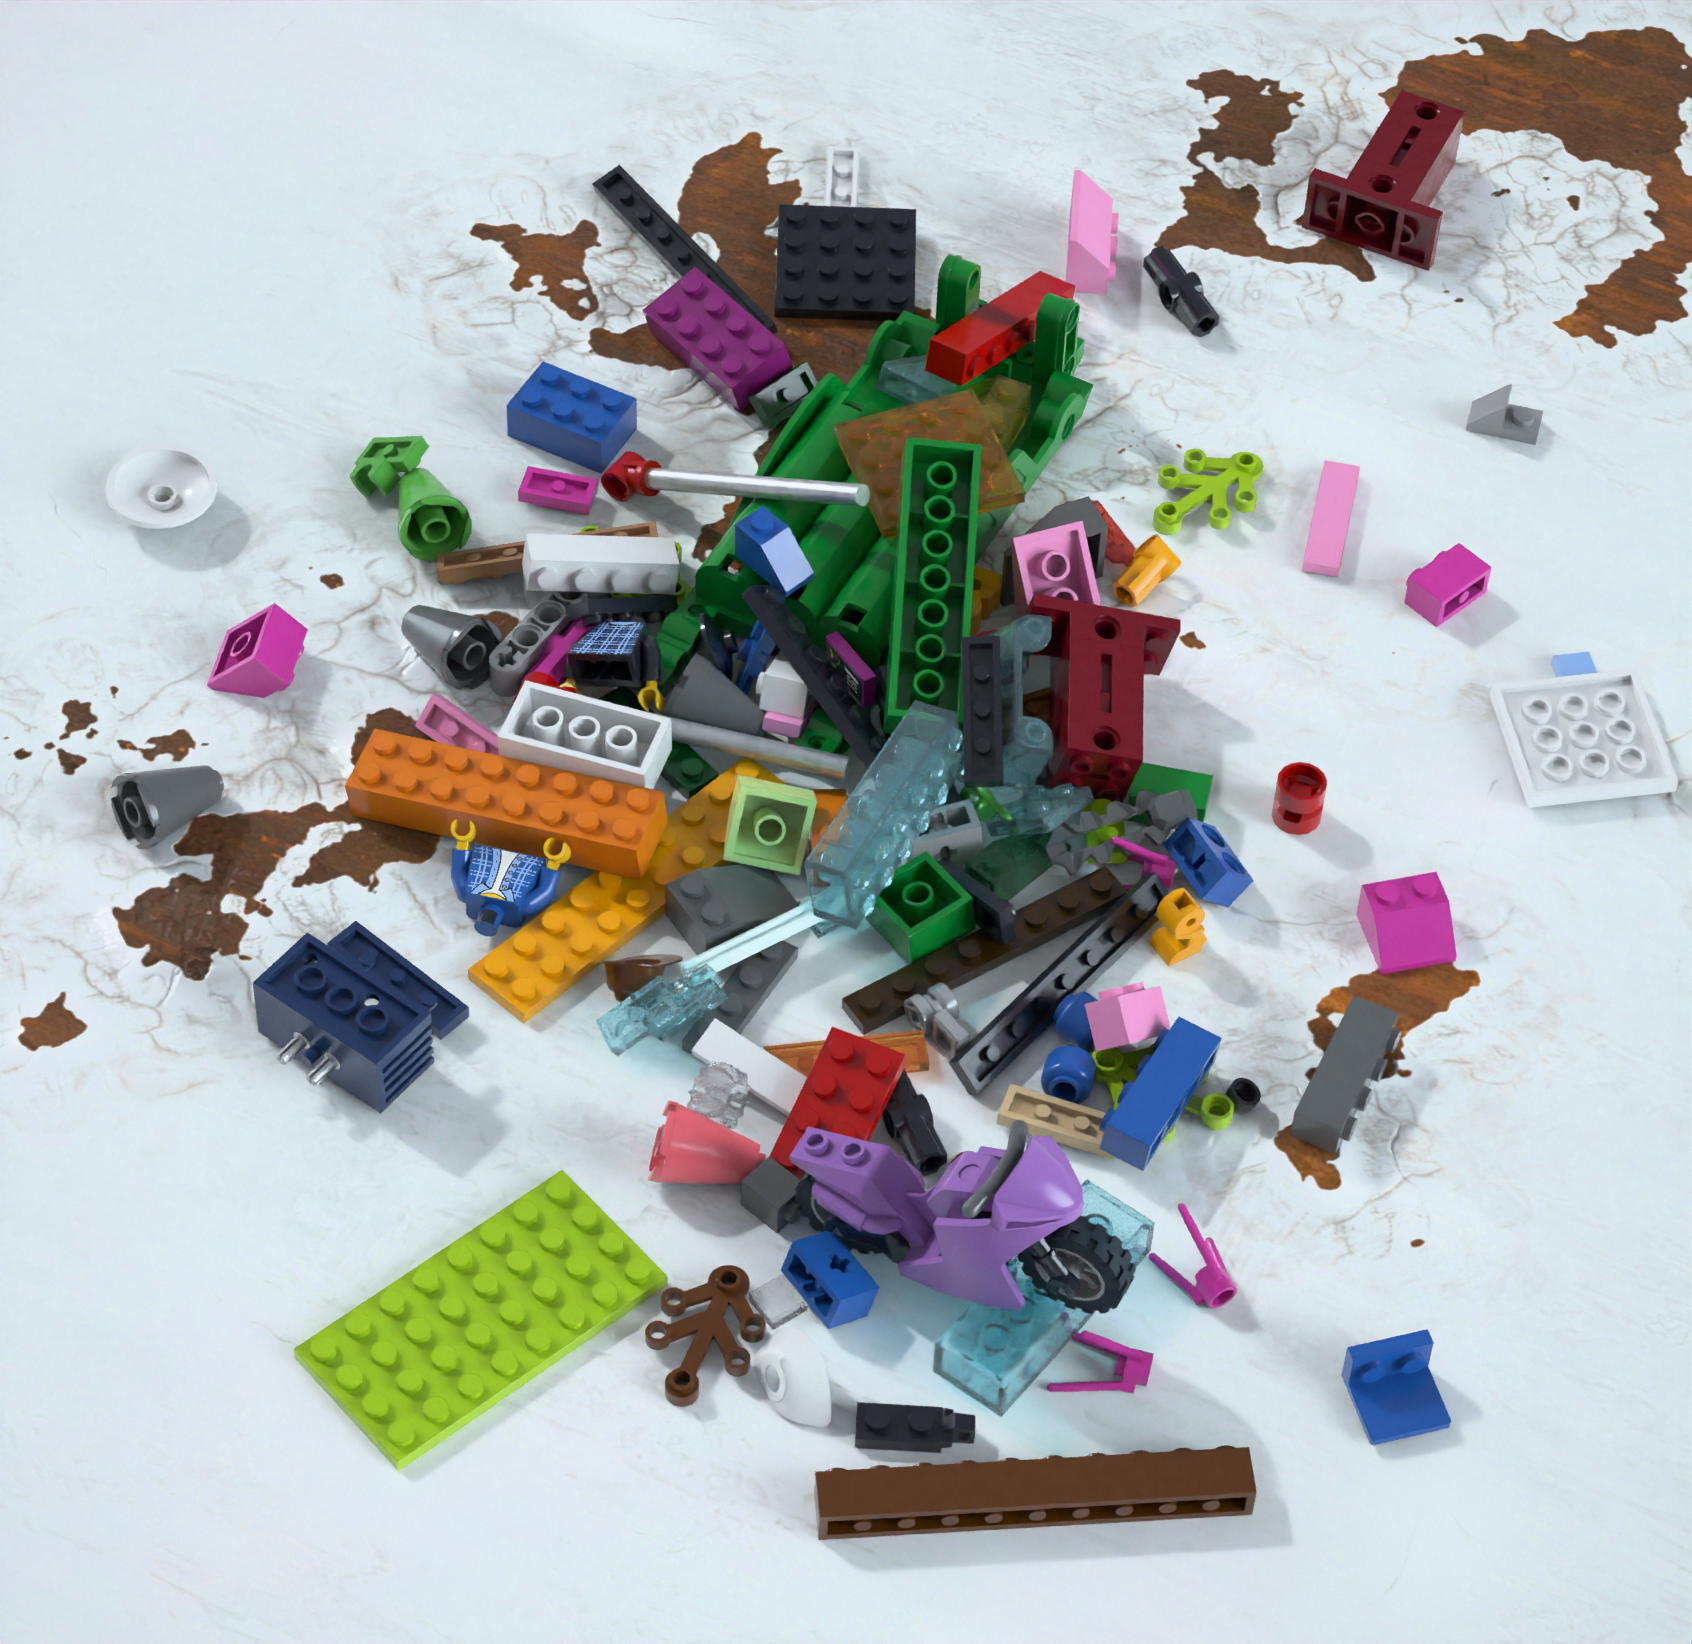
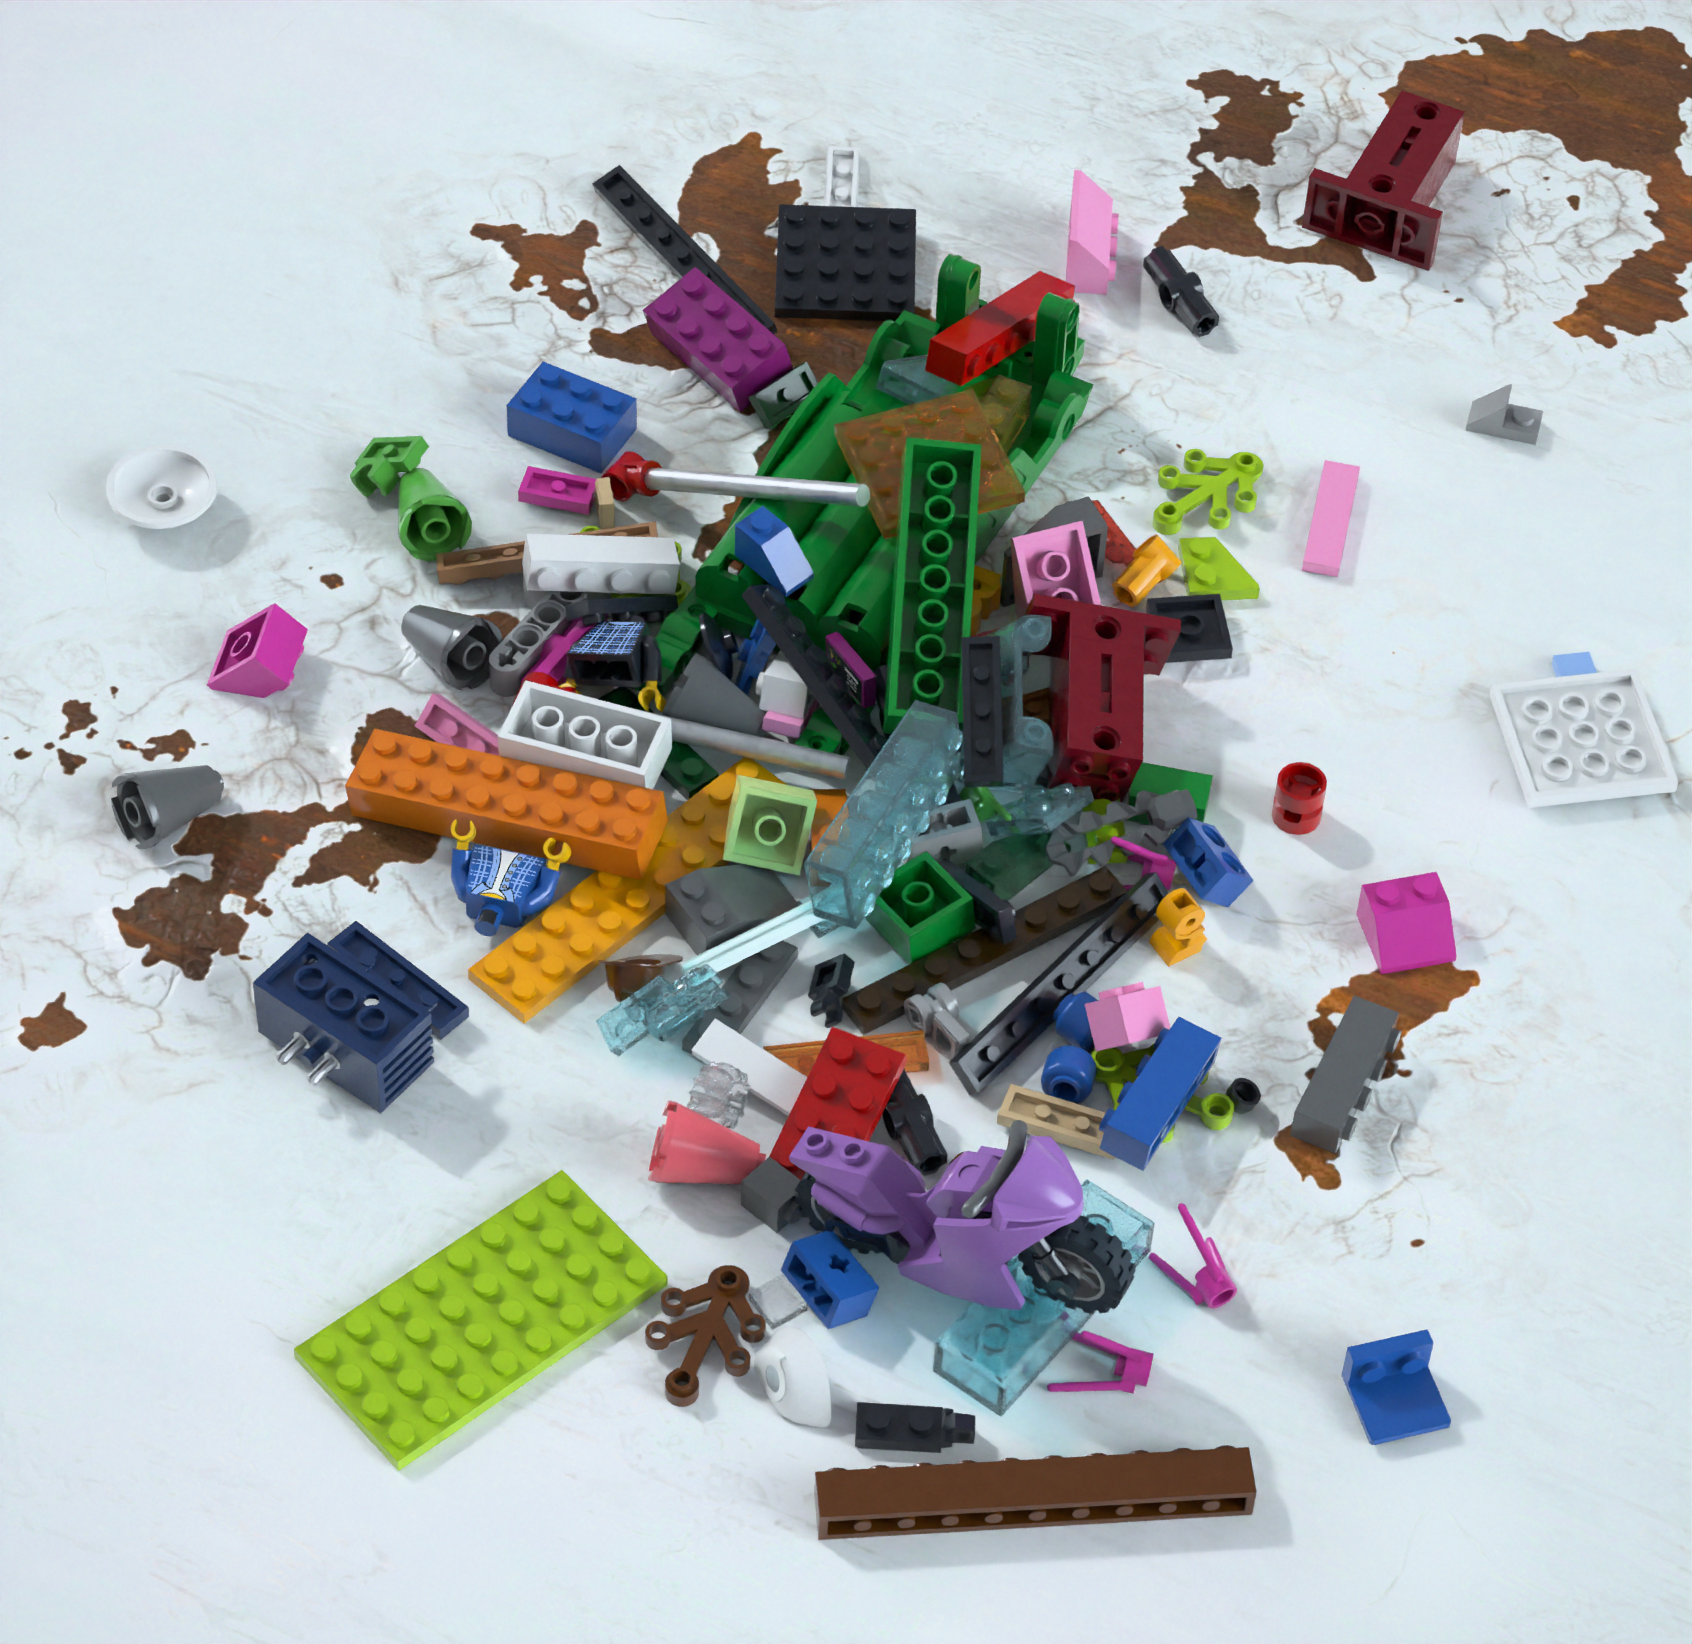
dark pink brick [1404,543,1492,627] -> none
none -> tan tile [595,477,615,529]
none -> black plate [808,953,855,1028]
none -> black plate [1146,594,1233,663]
none -> lime wing [1178,537,1260,600]

